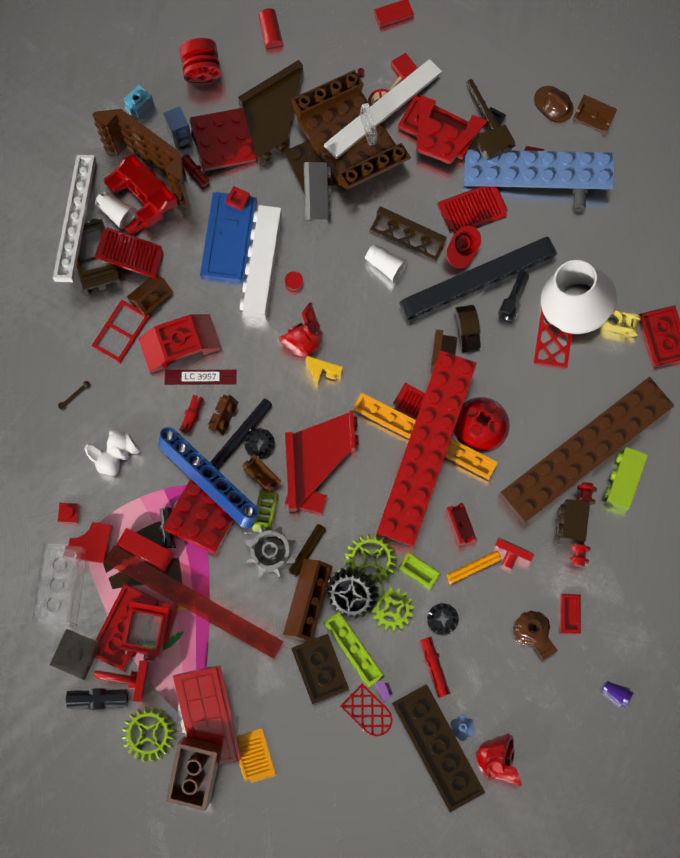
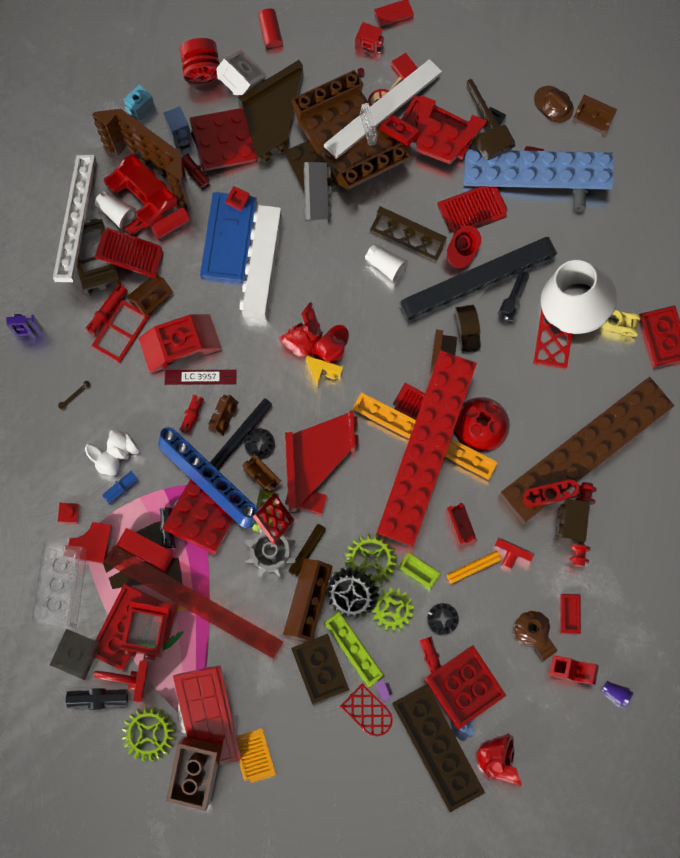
red tile [284,271,303,291] -> none
lime brick [603,447,648,512] -> none
none -> dark purple plate [6,314,42,336]
none -> red pin [85,284,128,335]
none -> blue axle [102,471,138,503]
none -> red brick [151,207,190,239]
none -> white slope [216,50,267,95]
none -> red window [253,493,294,544]
none -> red piece [312,325,349,363]
none -> red window [355,22,384,51]
none -> red plate [380,114,420,146]
none -> red plate [425,645,507,729]
none -> red beam [523,480,580,508]
none -> red brick [550,655,599,685]

